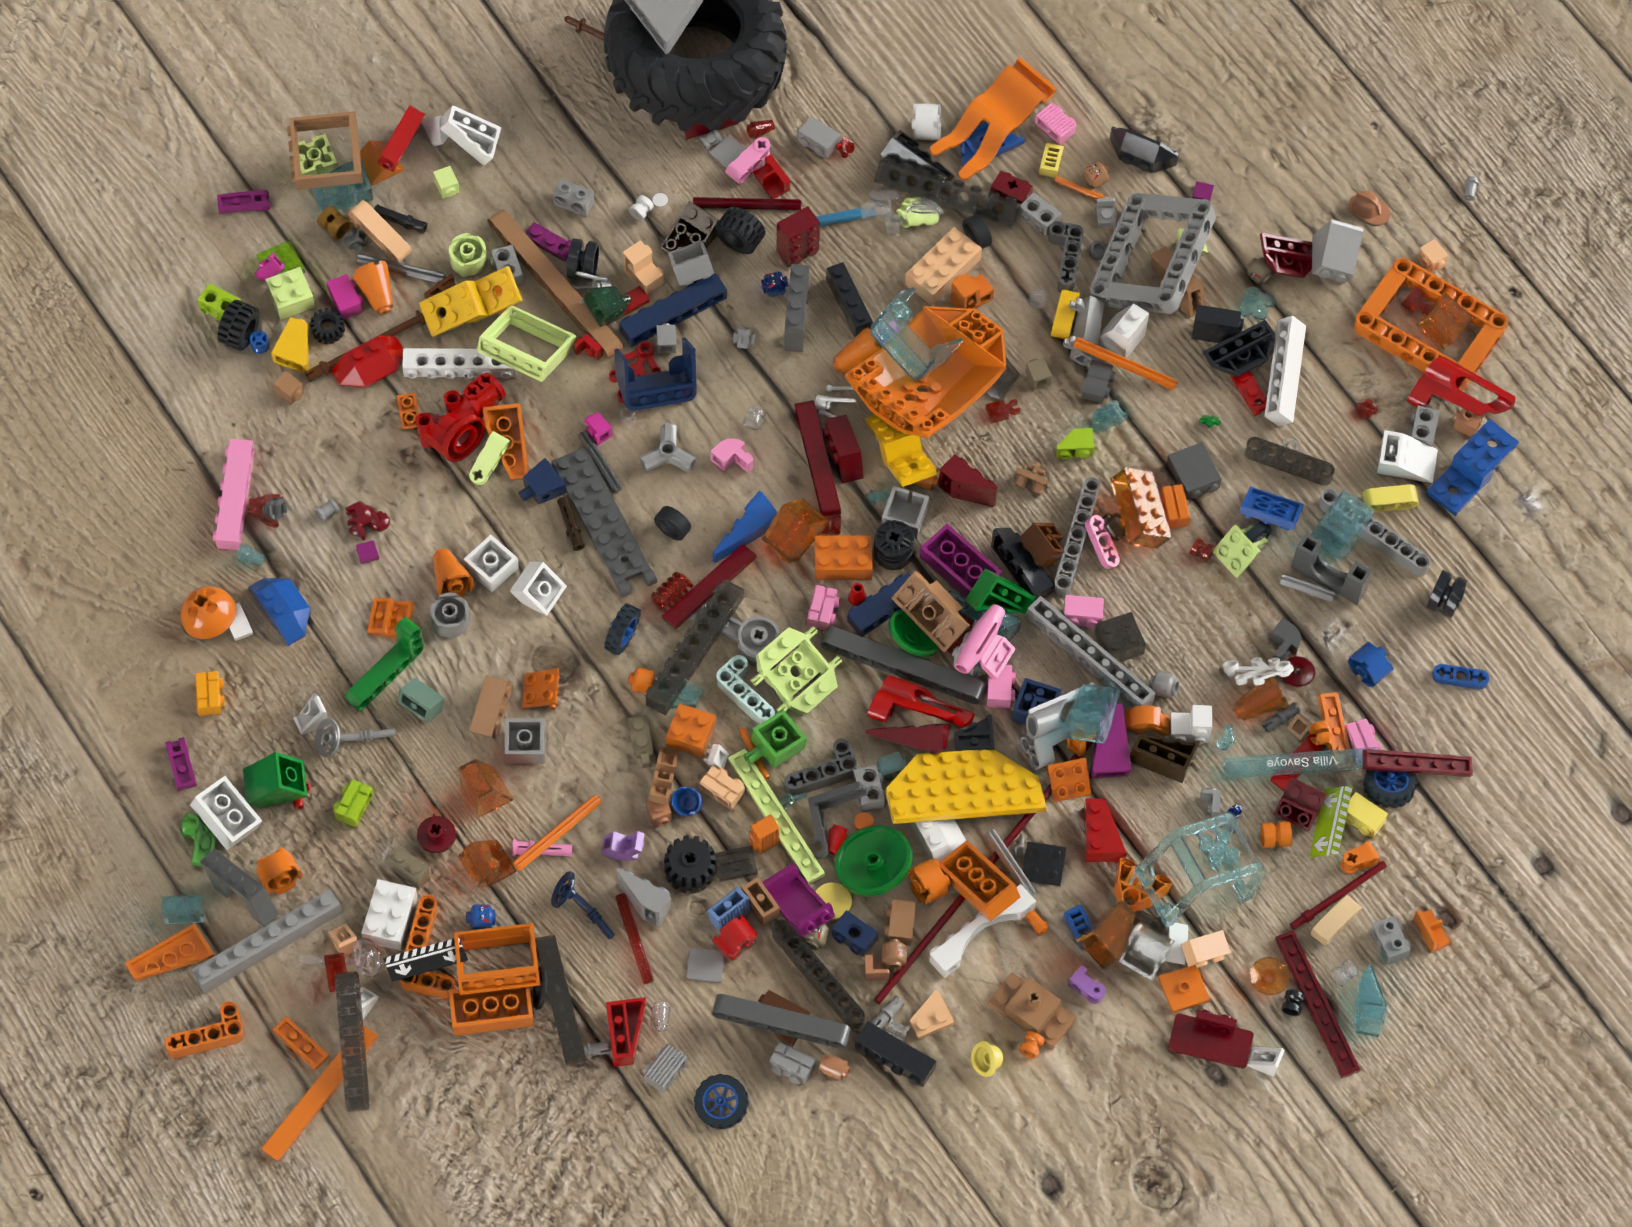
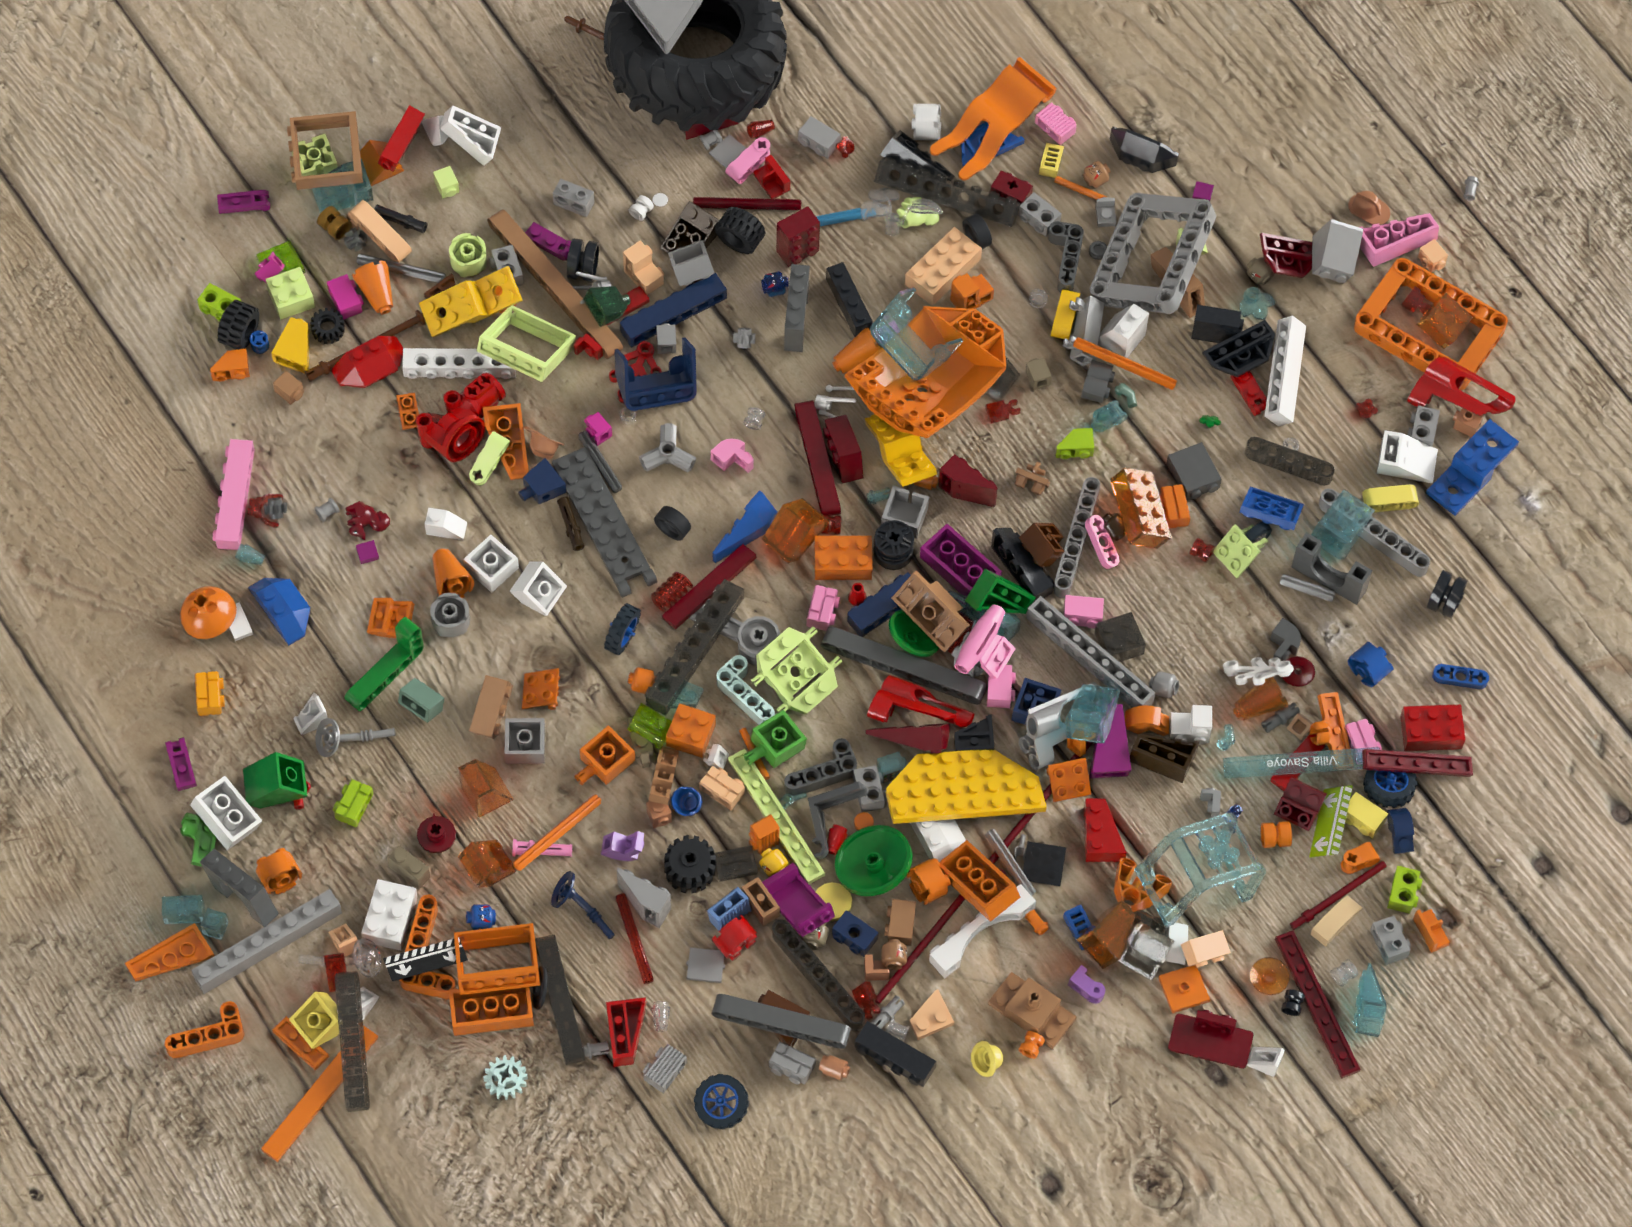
none -> clear light blue brick [200,908,229,940]
none -> orange slope [210,349,250,382]
none -> light yellow slope [289,991,350,1049]
none -> white slope [425,508,467,540]
none -> light aqua gear [483,1055,528,1100]
none -> nougat piece [523,426,564,460]
none -> orange brick [574,725,635,785]
none -> clear neon green plate [627,703,672,749]
none -> yellow head [759,848,788,877]
none -> clear red plate [852,981,880,1019]
none -> sand green arm [1115,383,1137,408]
none -> bright pink wedge [1359,213,1439,267]
none -> dark blue brick [1387,808,1415,854]
none -> lime brick [1387,865,1423,914]
none -> red brick [1400,704,1466,751]

